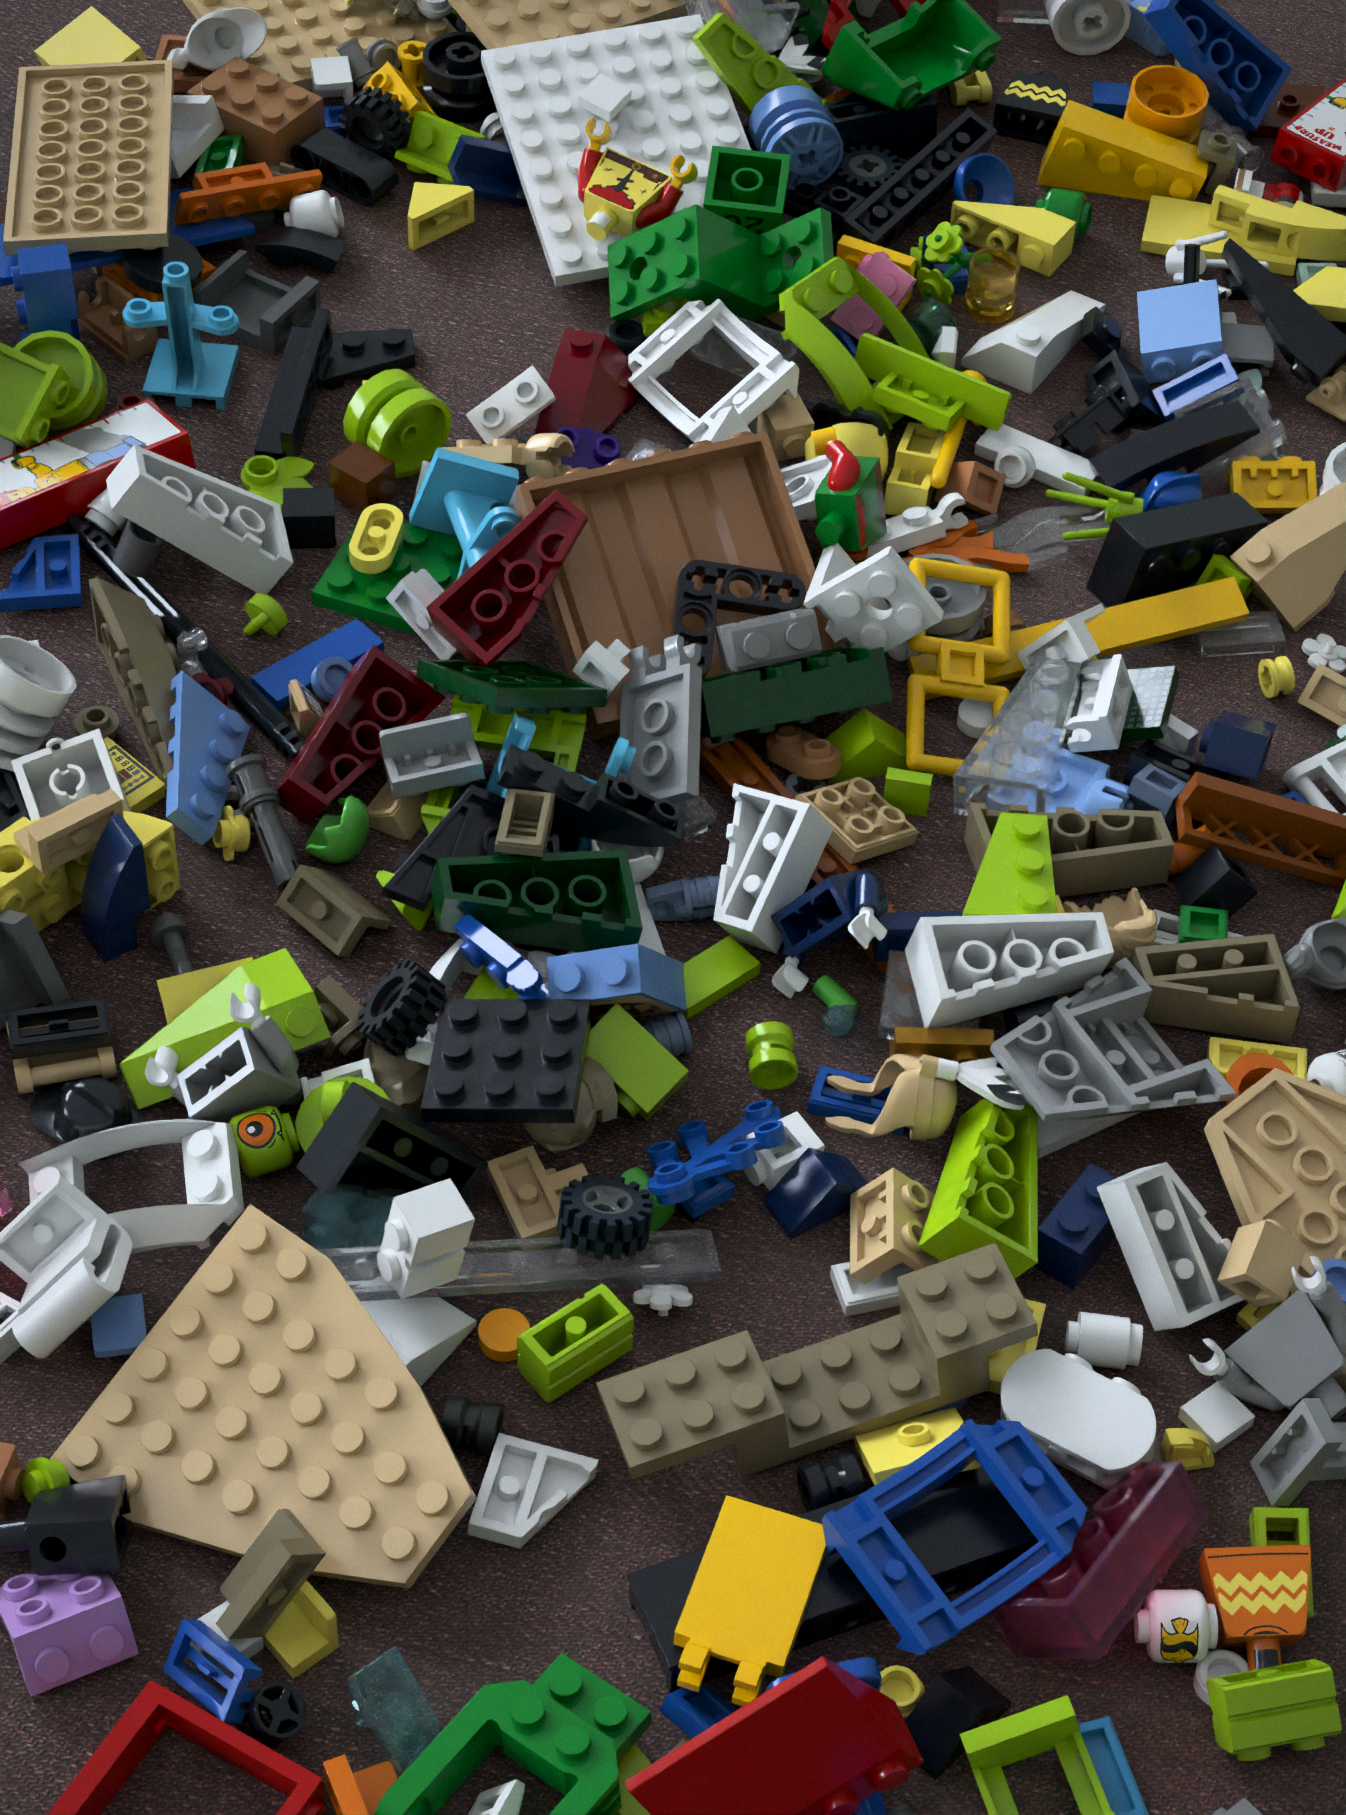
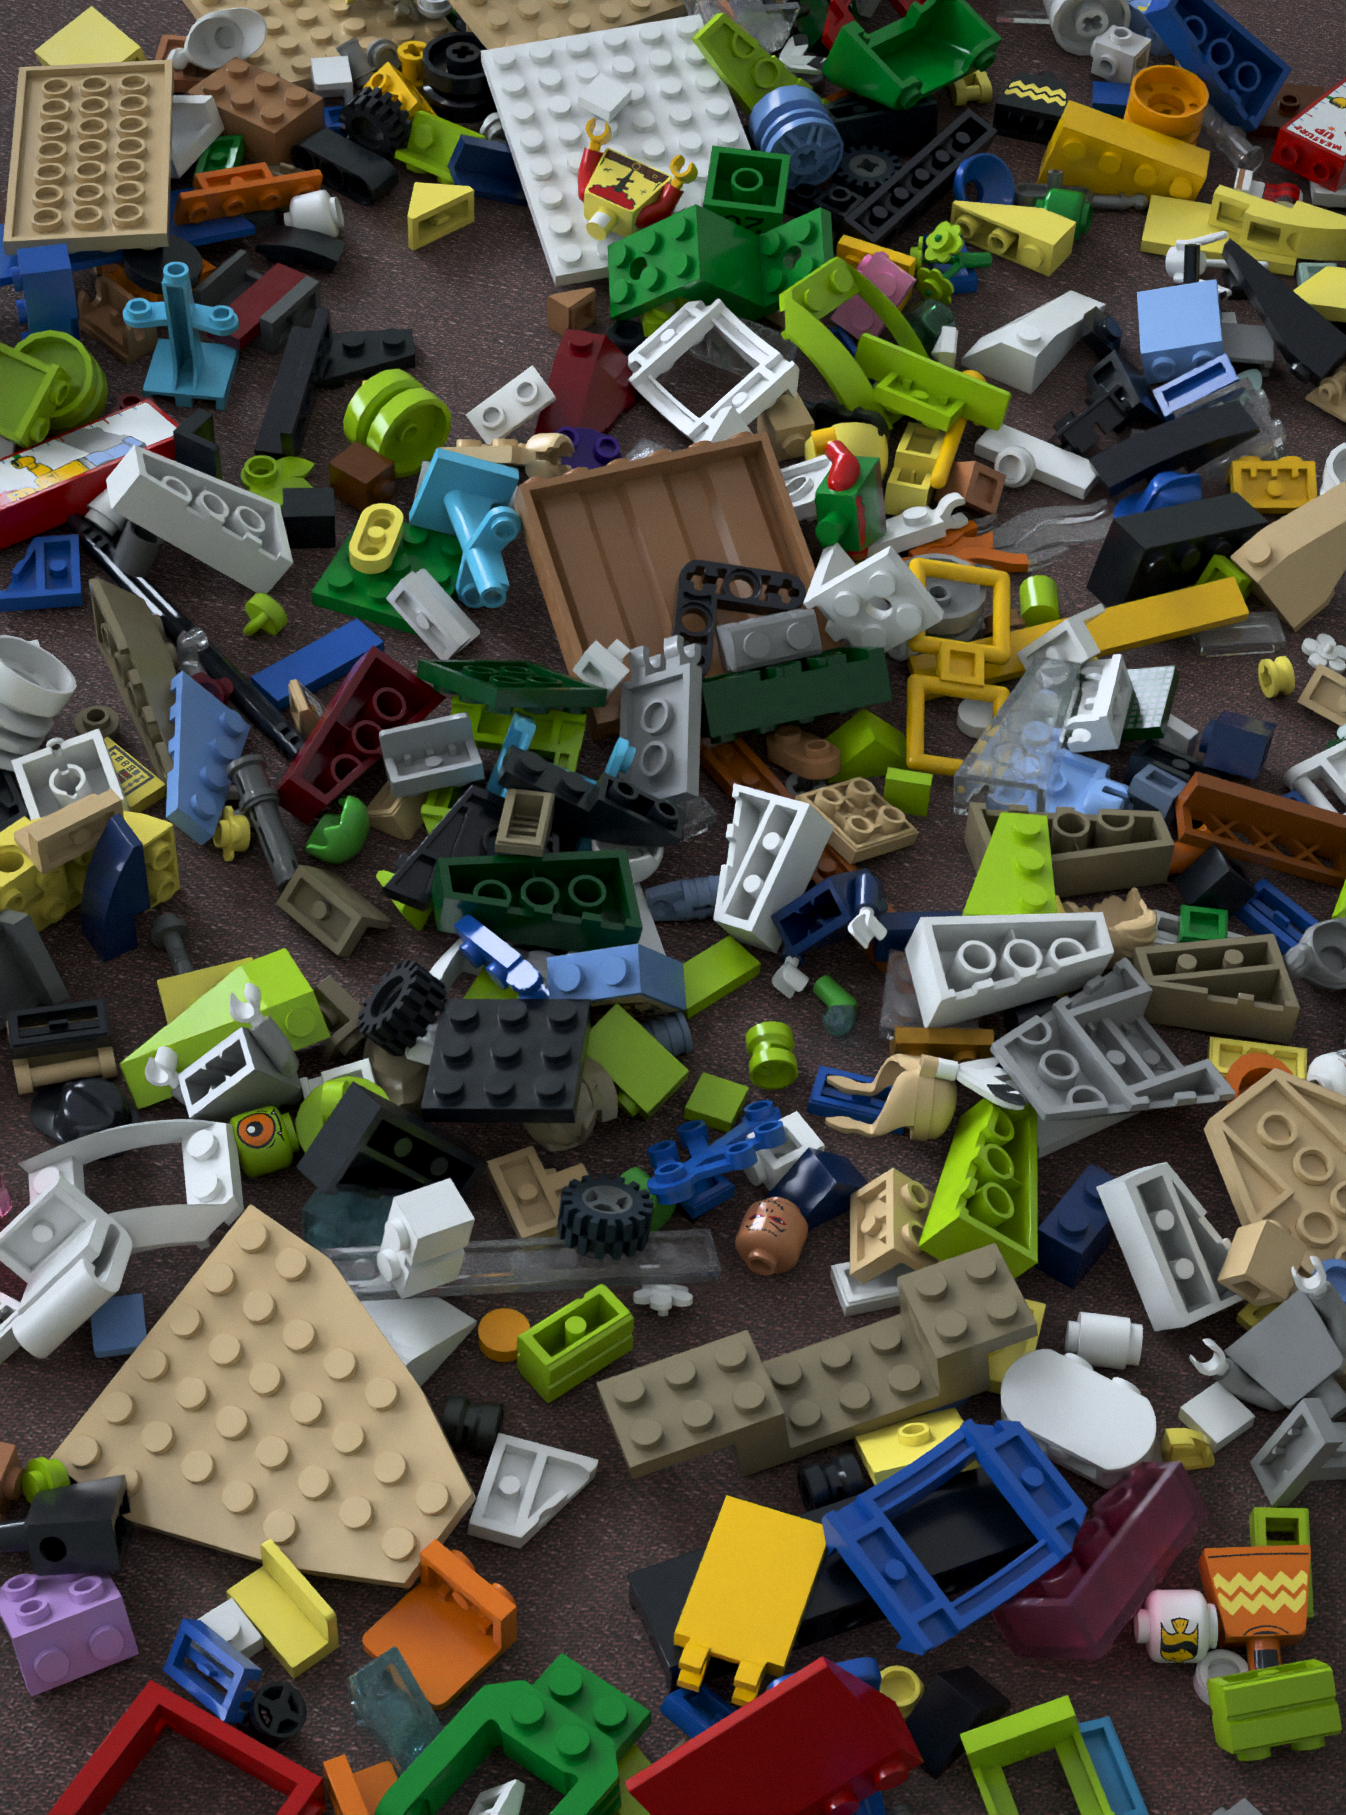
dark tan panel [216,1509,326,1640] -> none
medium blue tile [311,656,353,703] -> none
dark red wedge [426,489,588,668] -> none
clear yellow wheel [964,247,1021,323] -> none
lime plant [1045,472,1144,541] -> none
dark tan bracket [1197,129,1238,196] -> none
none -> black panel [173,408,223,481]
none -> dark red tile [207,263,310,351]
none -> orange bracket [362,1539,517,1711]
none -> medium nougat slope [547,287,596,336]
none -> lime tile [684,1072,749,1133]
none -> nougat head [735,1197,808,1276]
none -> flat silver piece [1014,169,1148,211]
none -> lime piece [1019,575,1060,628]
none -> white brick [1090,25,1152,87]
none -> blue tile [1234,878,1319,955]

